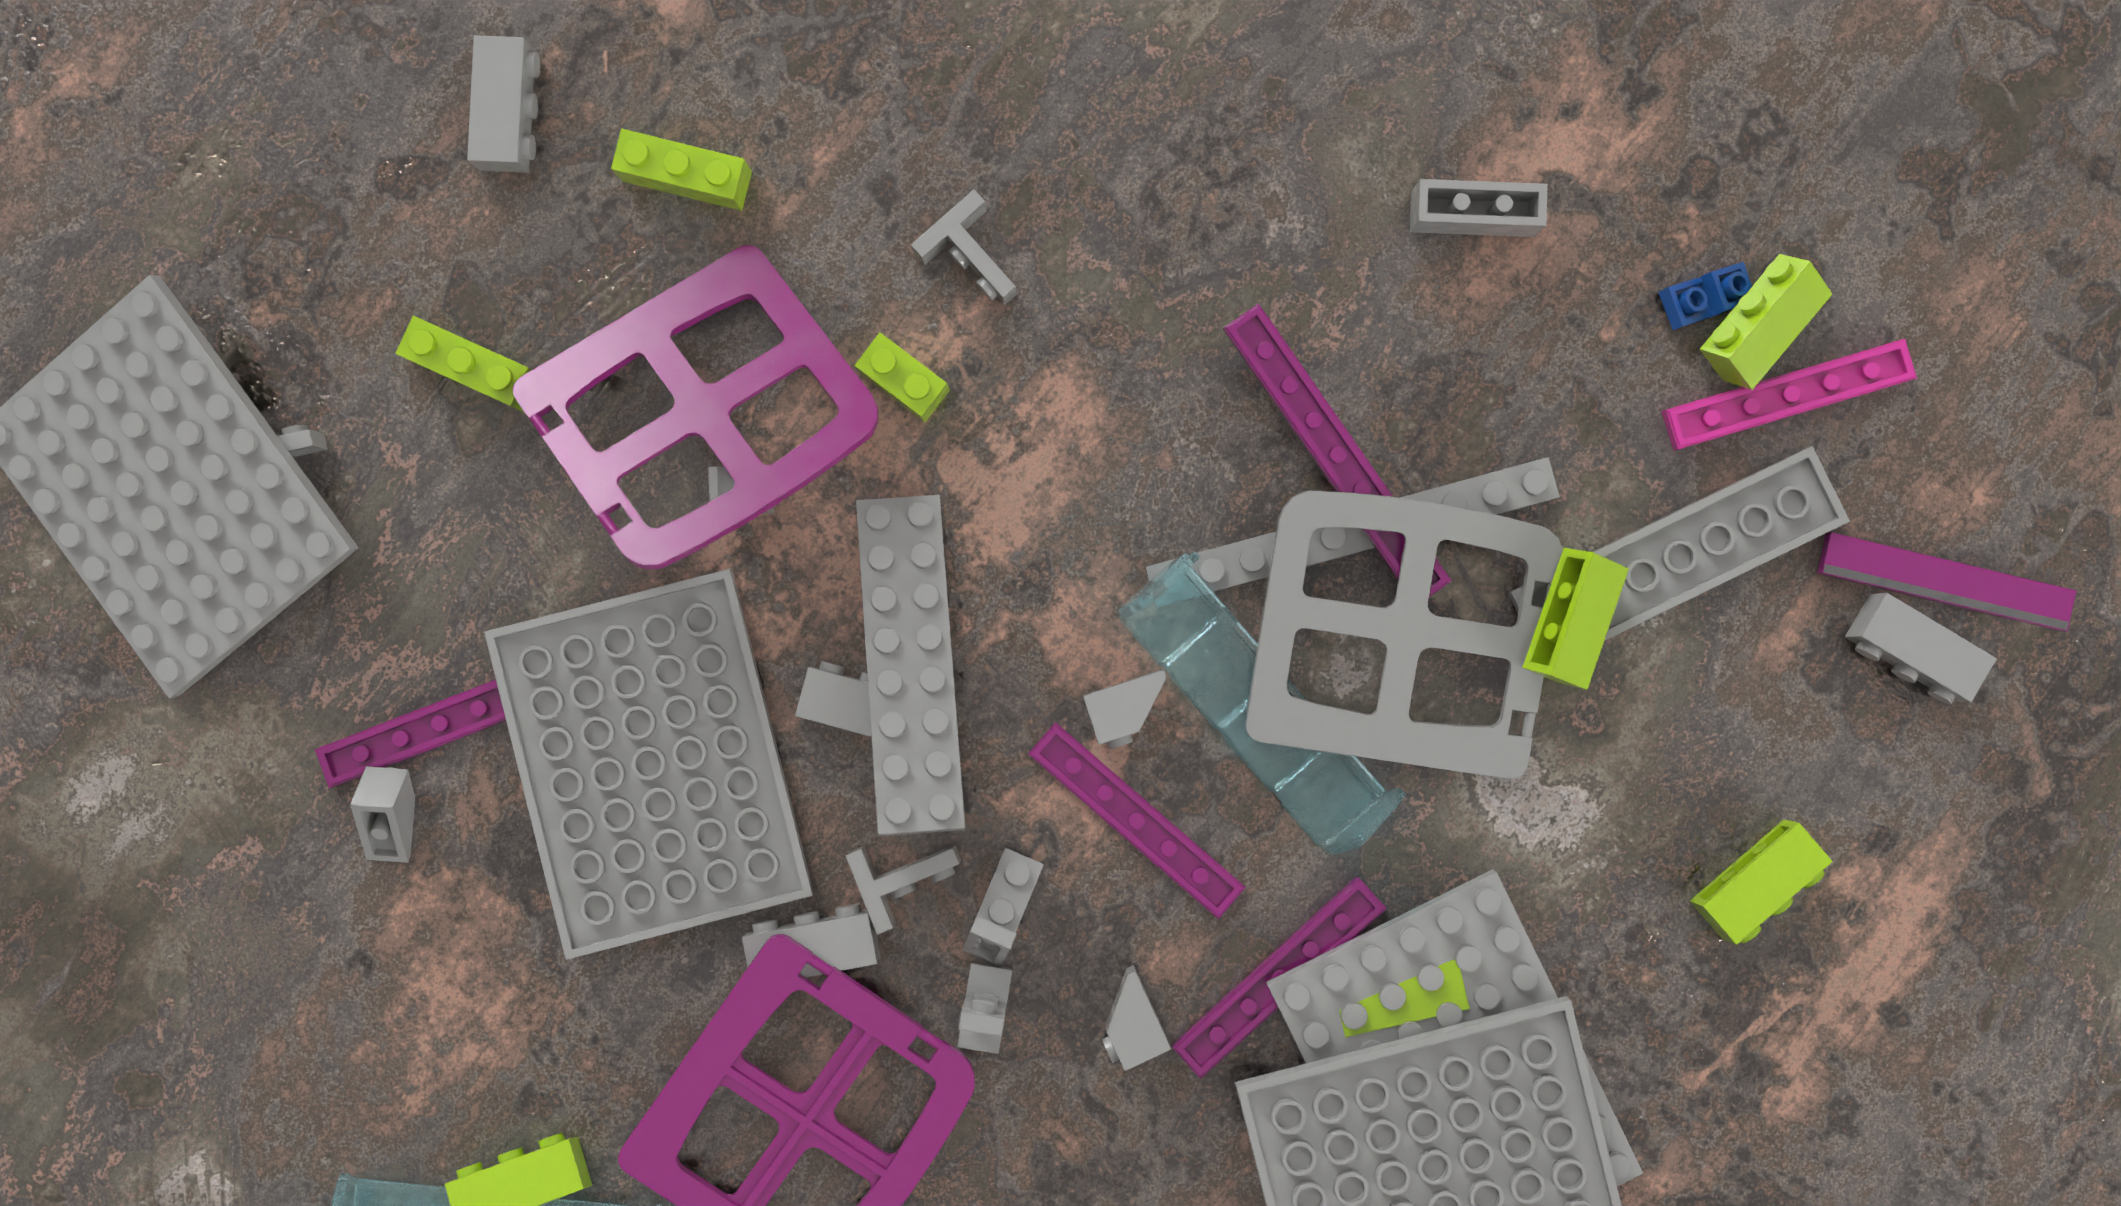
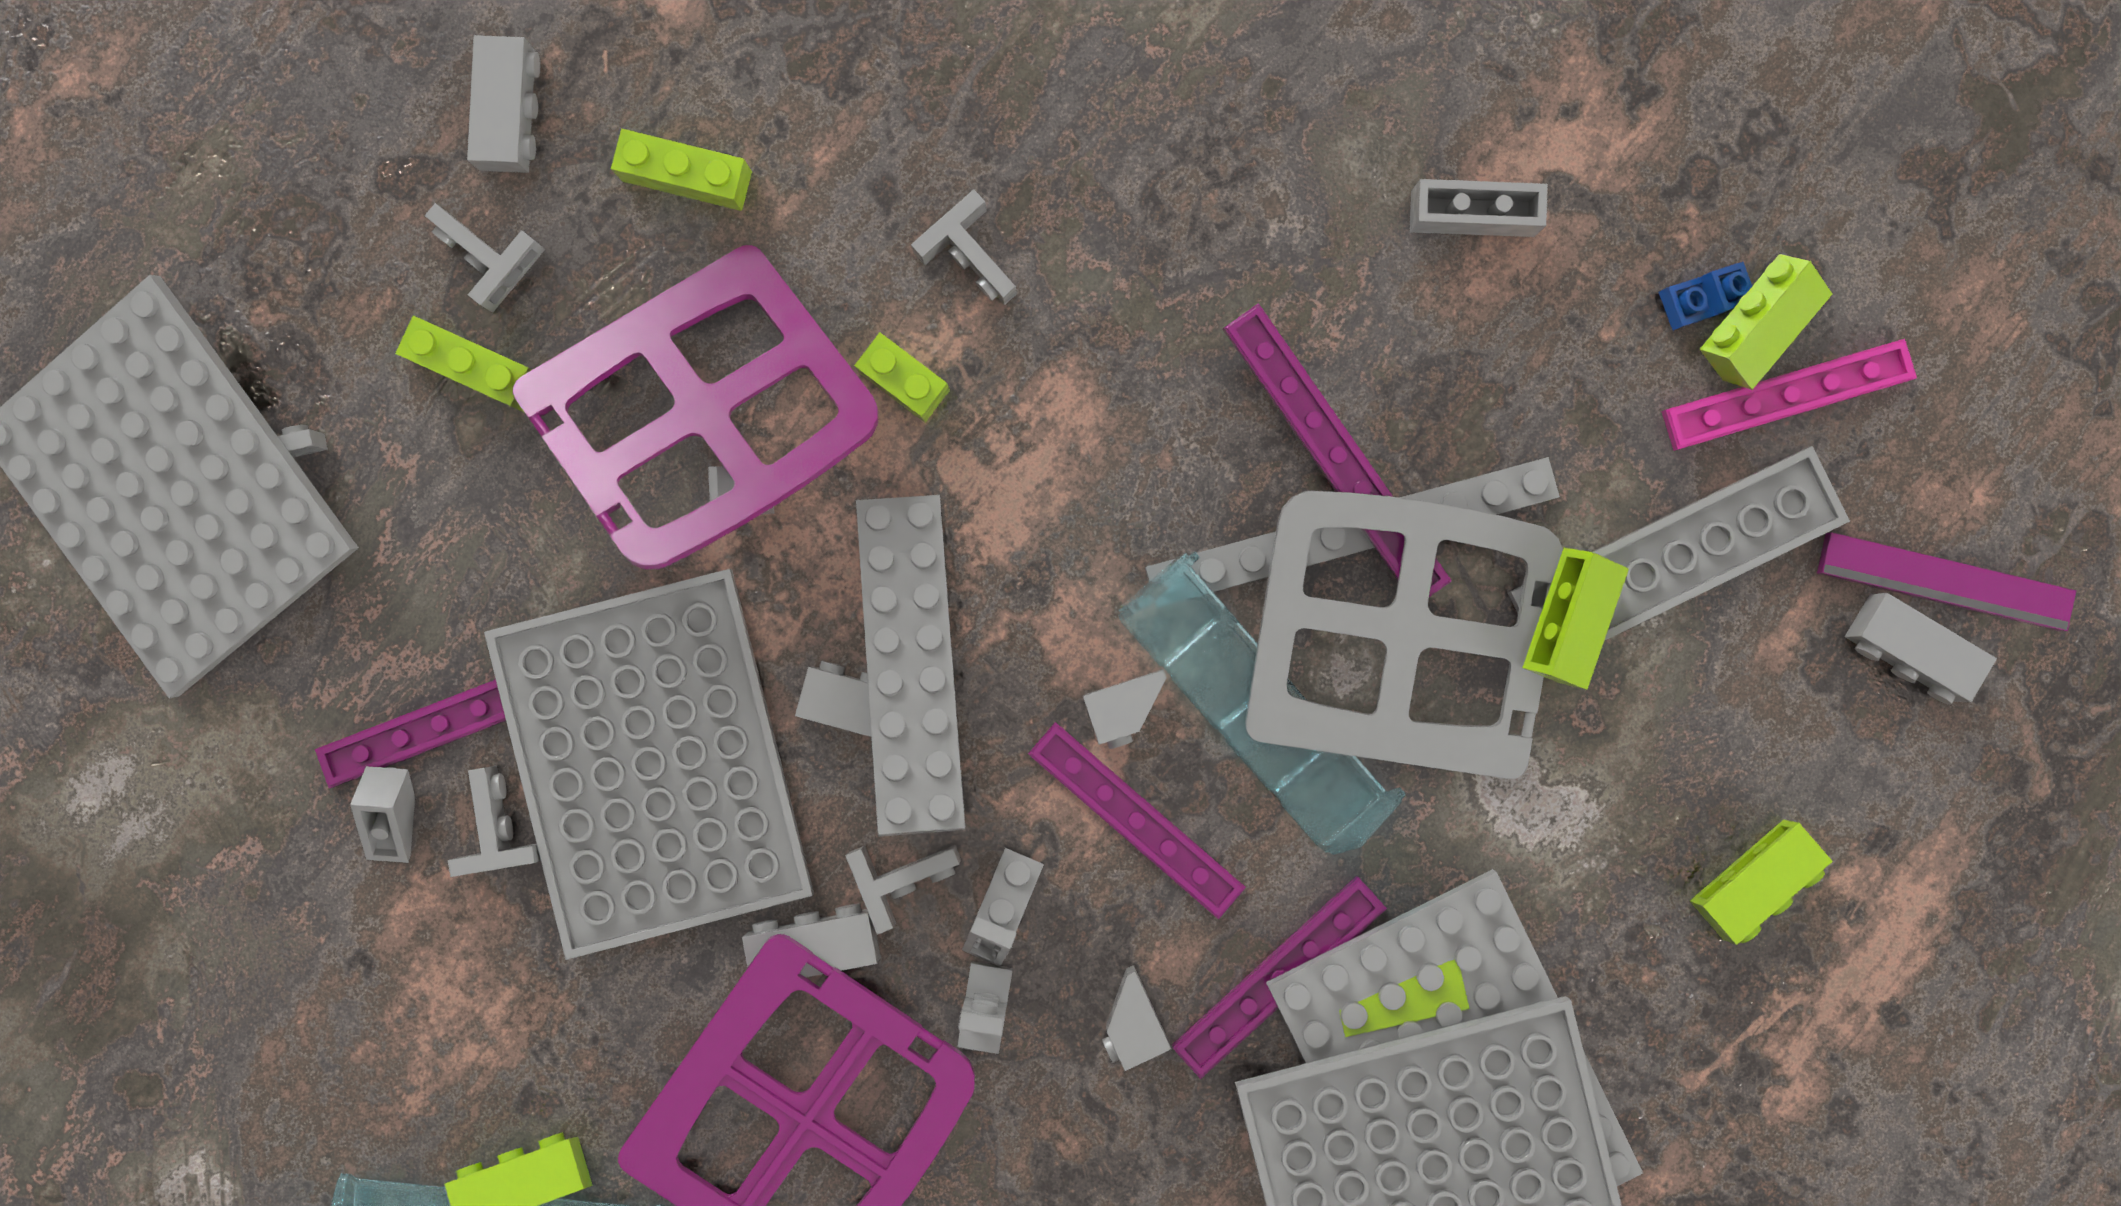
none -> light grey bracket [425,203,545,313]
none -> light grey bracket [448,766,541,877]

